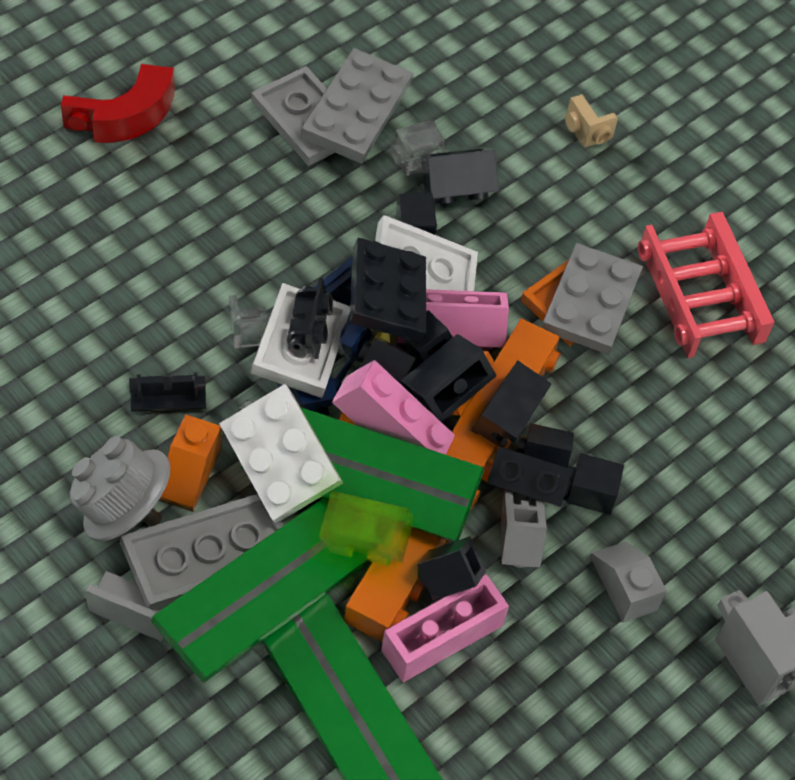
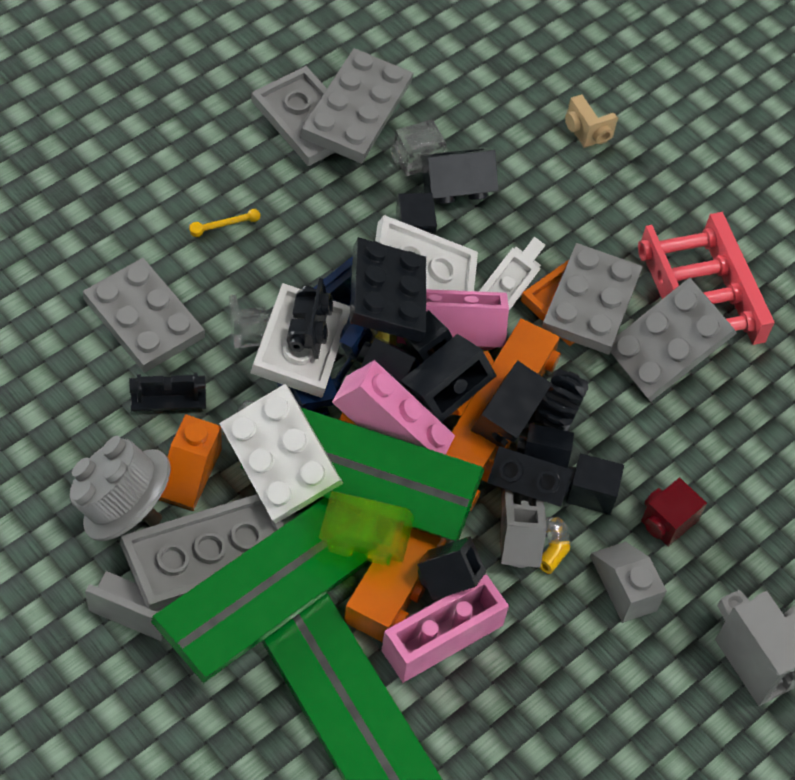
red arch [61,64,175,143] -> none
none -> light grey plate [83,258,205,373]
none -> yellow hinge [189,209,261,237]
none -> white hinge [479,237,545,310]
none -> black gear [535,369,588,431]
none -> arm [540,517,571,574]
none -> light grey plate [610,277,737,402]
none -> dark red brick [641,477,707,547]

